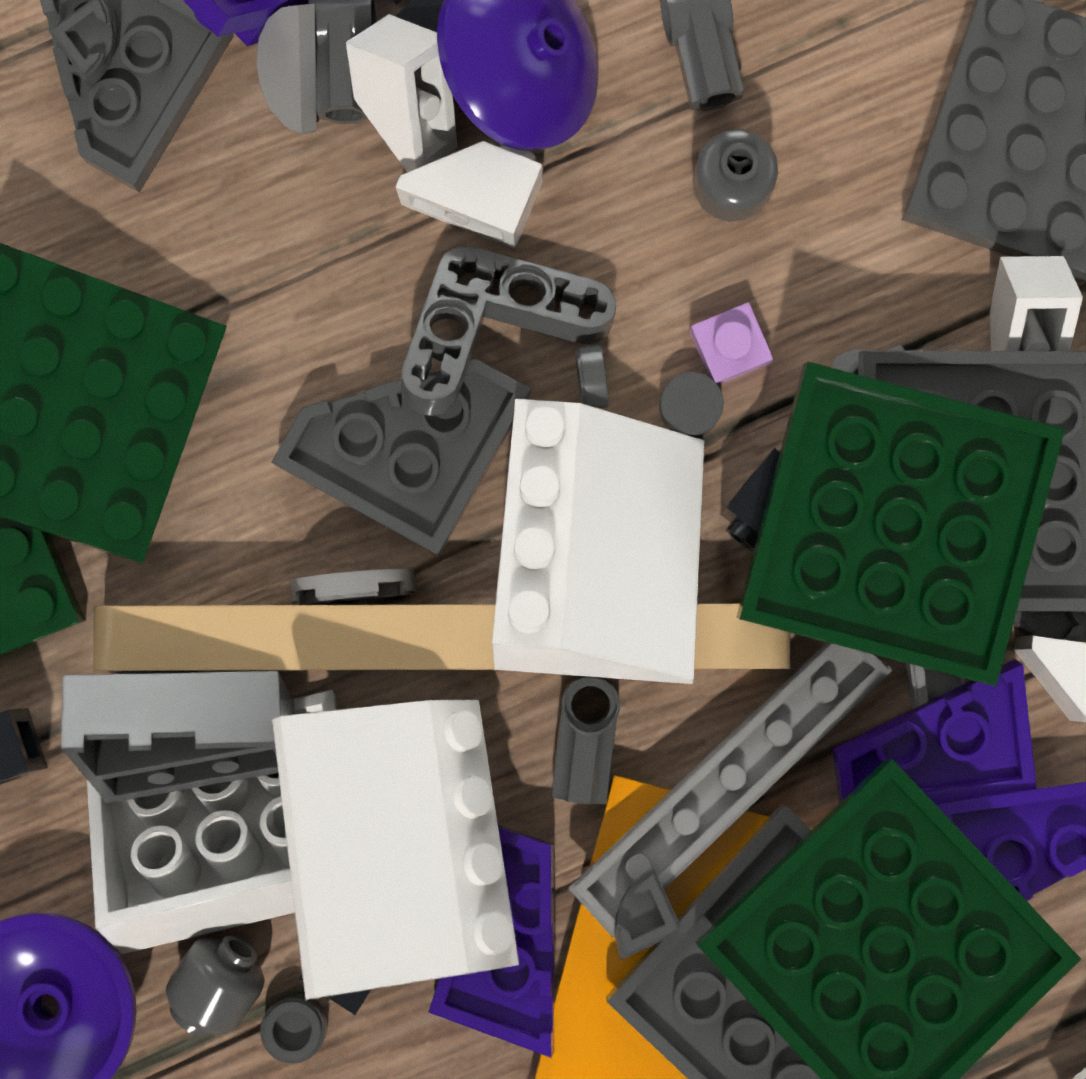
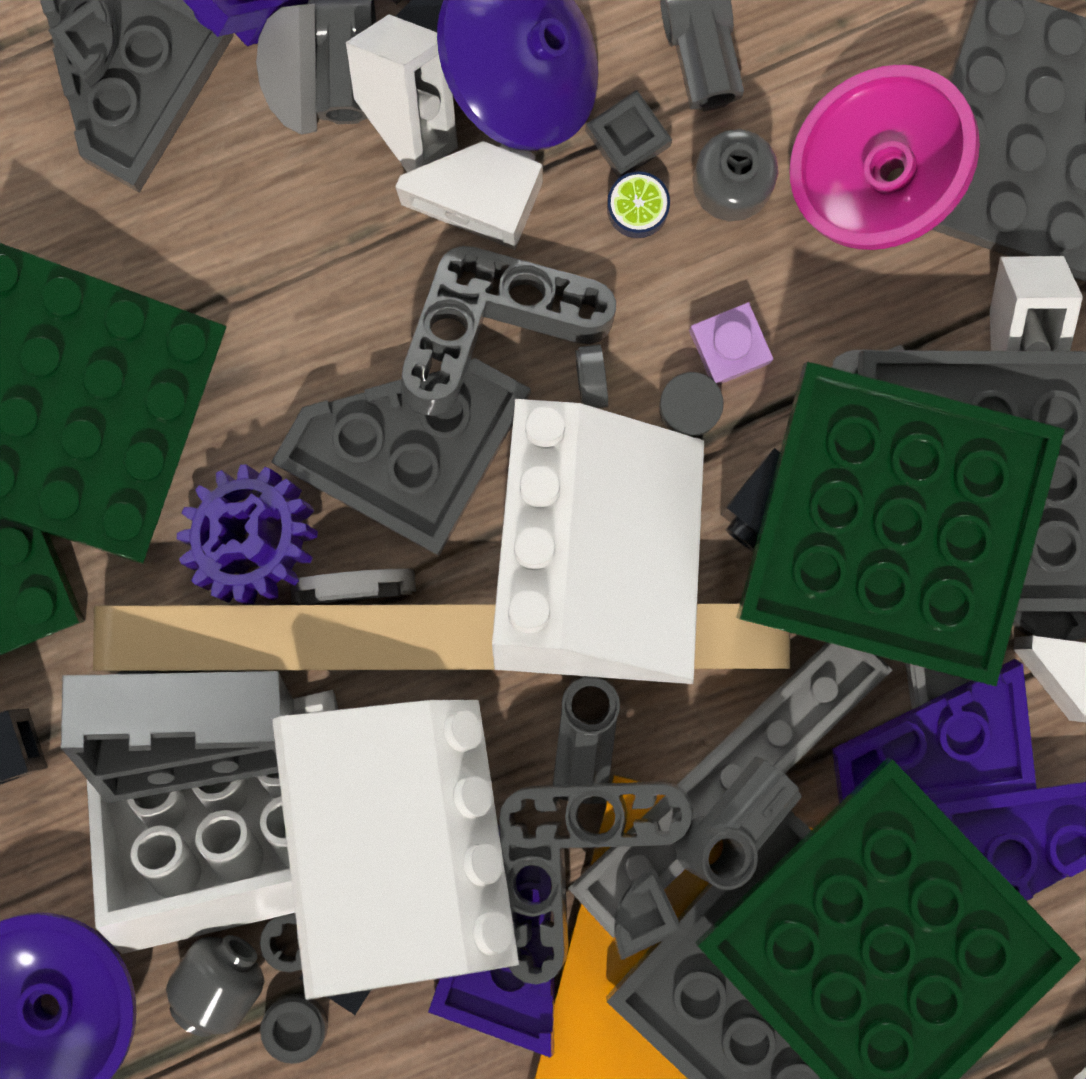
none -> dark purple gear [176,464,318,605]
none -> dark grey bush [260,913,302,972]
none -> dark grey beam [499,782,694,984]
none -> dark grey tile [585,90,672,178]
none -> tile [607,171,670,238]
none -> dark grey piece [675,756,802,890]
none -> dark pink dish [790,65,980,250]

